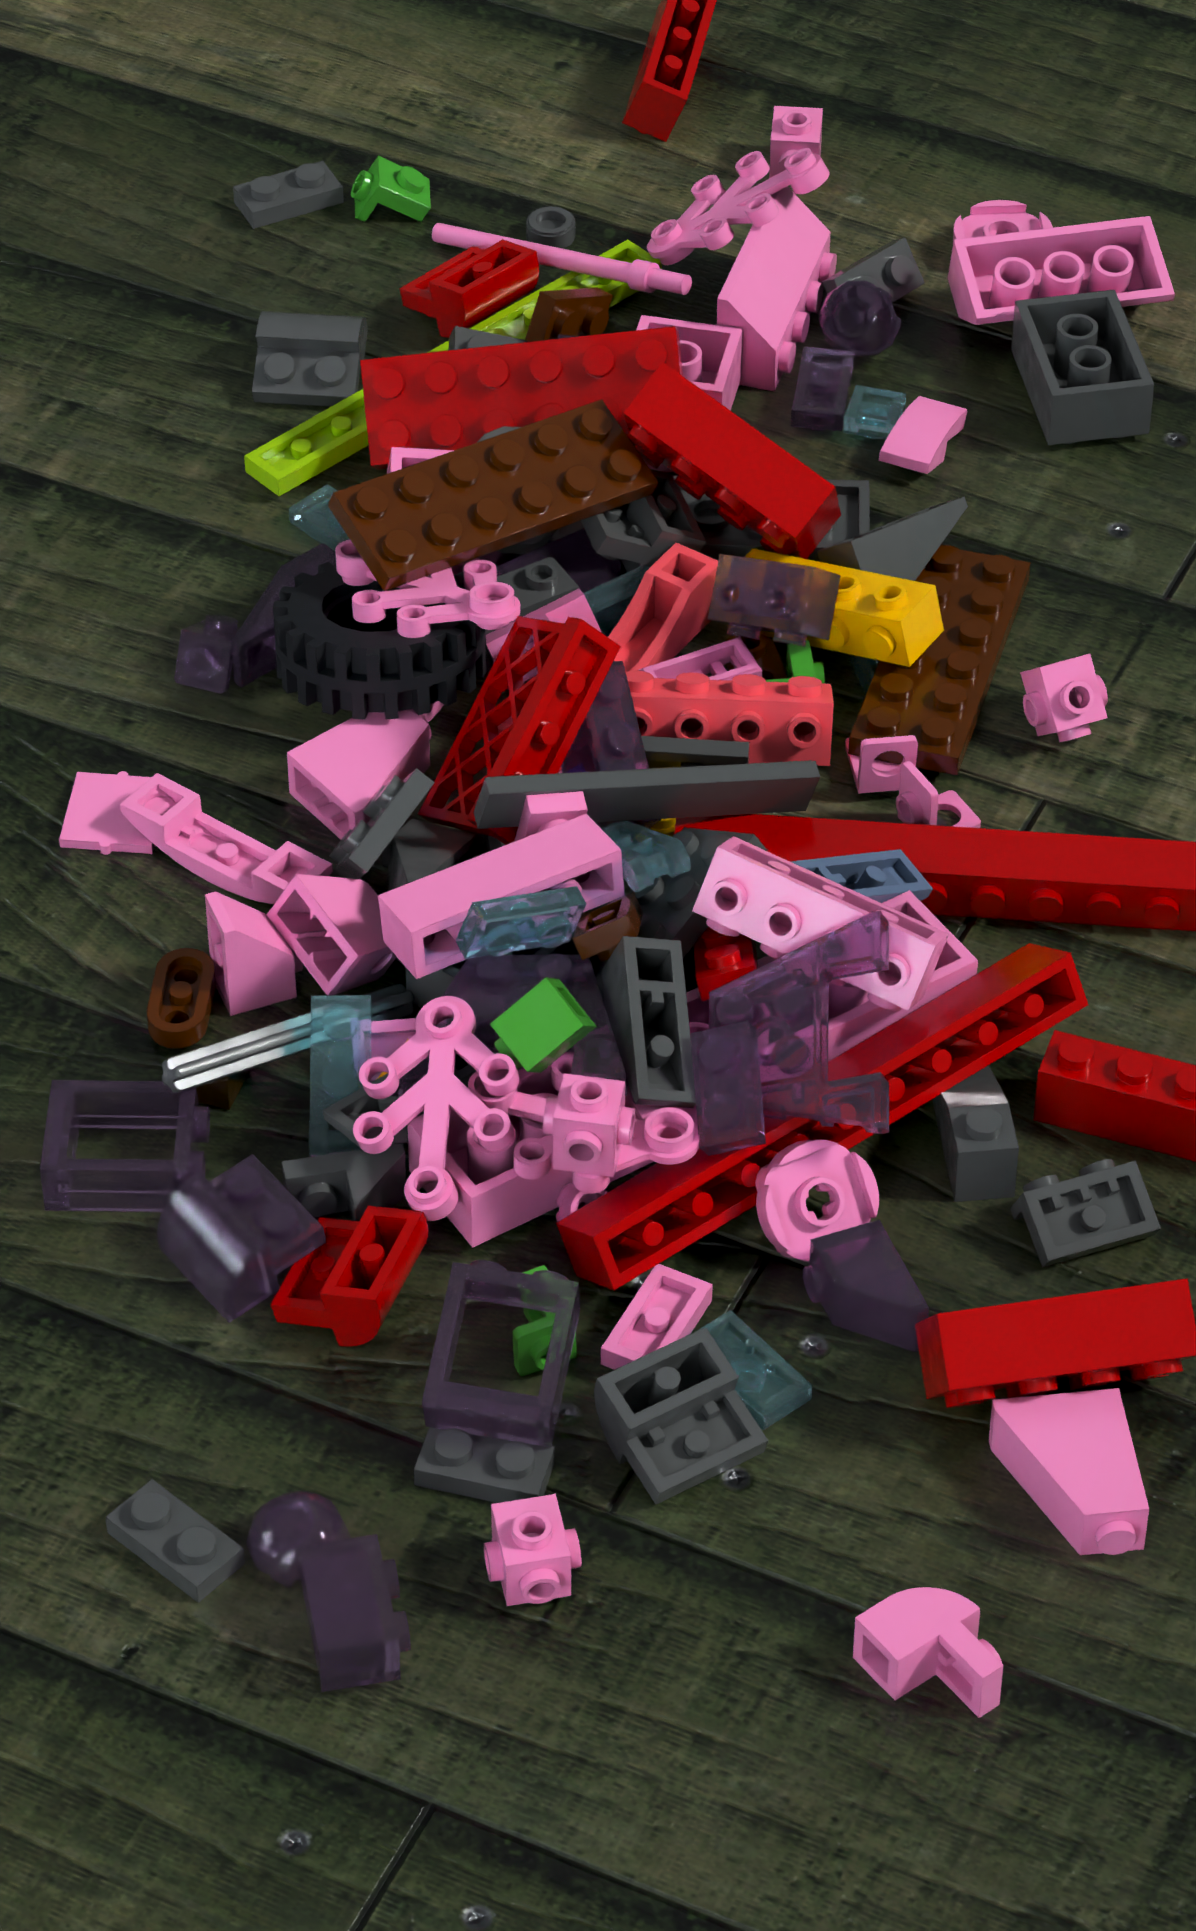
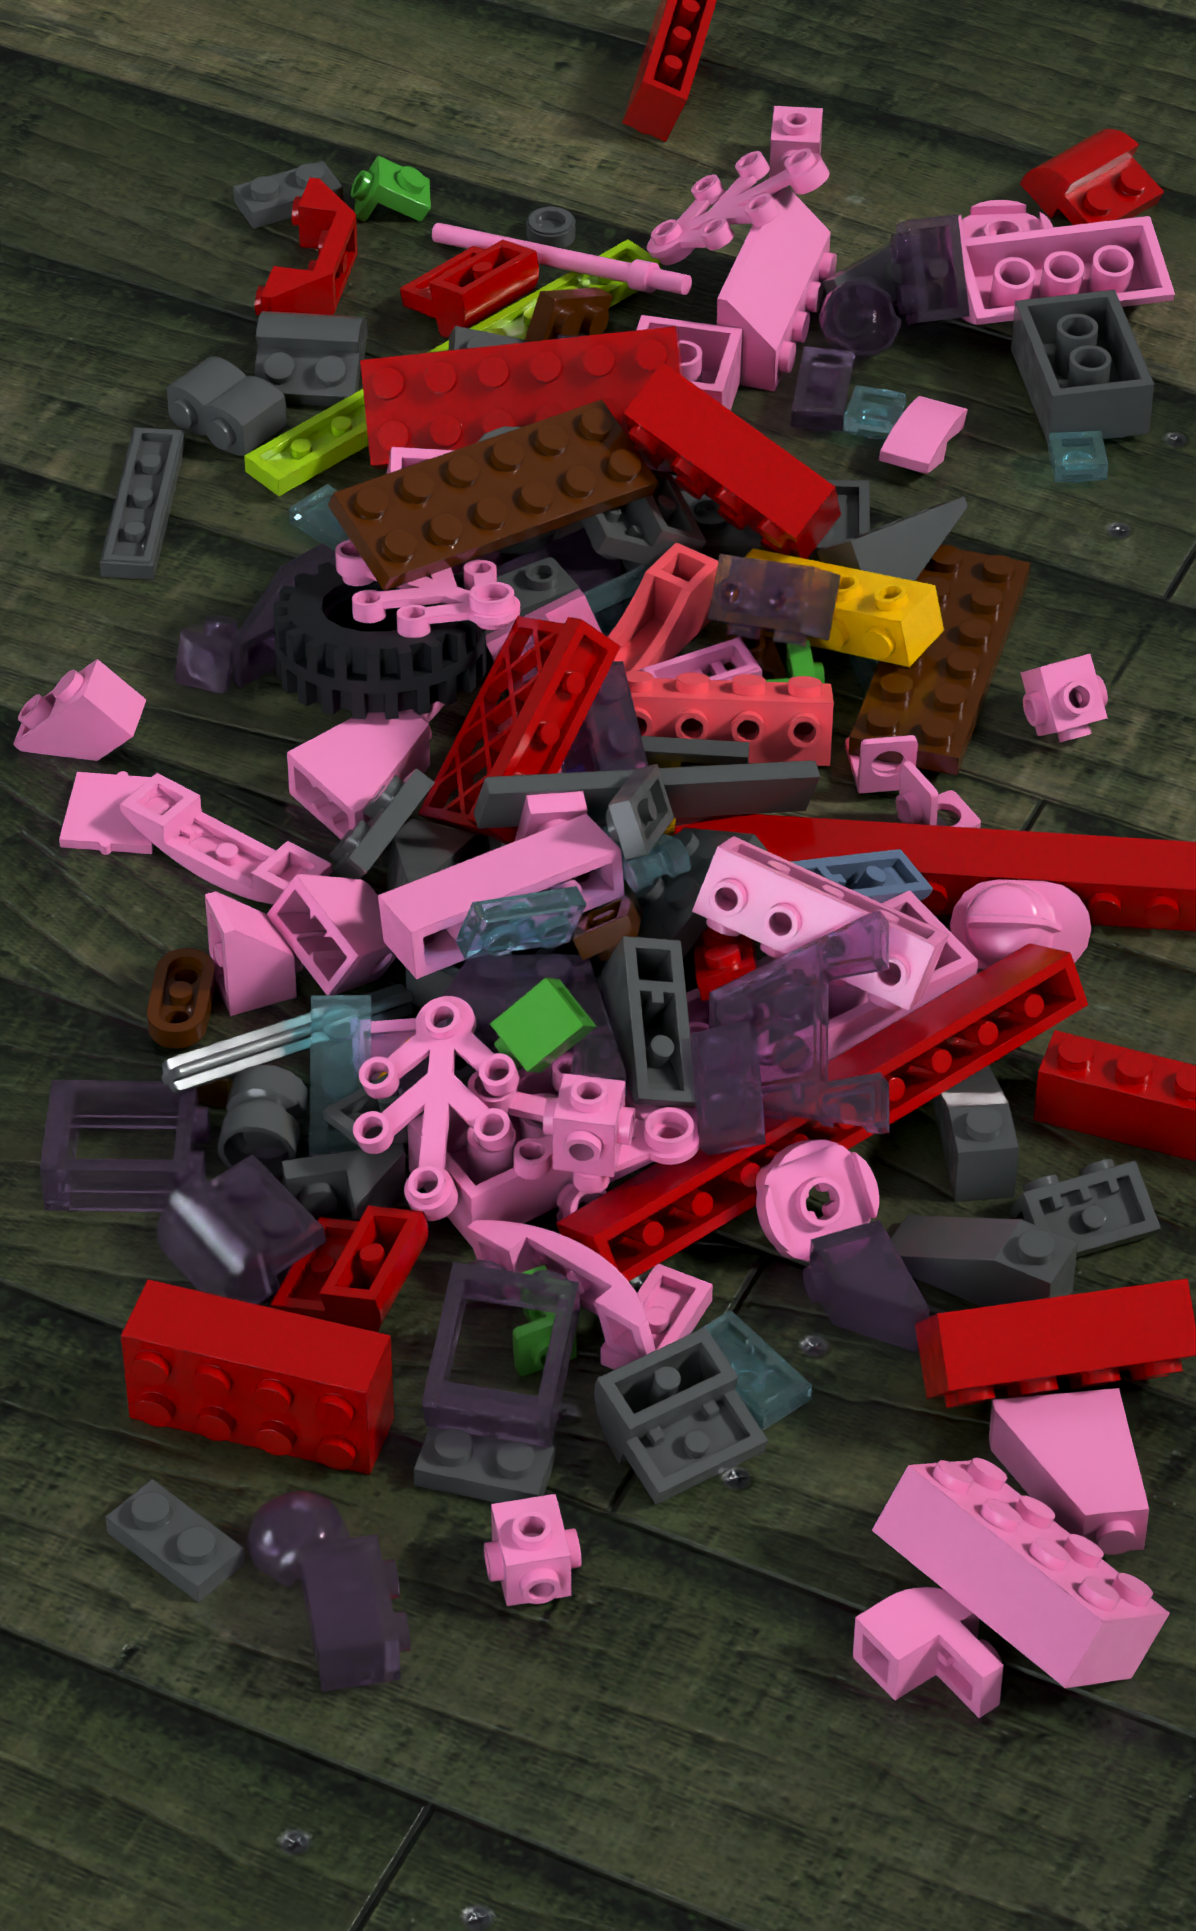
none -> bright pink slope [13,659,146,761]
none -> dark grey tile [100,427,186,580]
none -> red brick [121,1279,394,1475]
none -> dark grey brick [166,357,287,456]
none -> dark grey wheel [218,1065,308,1180]
none -> red slope [255,177,358,316]
none -> bright pink slope [467,1220,656,1361]
none -> dark grey plate [606,764,674,860]
none -> bright pink brick [872,1458,1170,1688]
none -> dark grey slope [879,1215,1078,1307]
none -> clear purple brick [890,214,970,326]
none -> bright pink piece [950,880,1091,970]
none -> red brick [1020,129,1164,225]
none -> clear light blue plate [1048,431,1108,483]

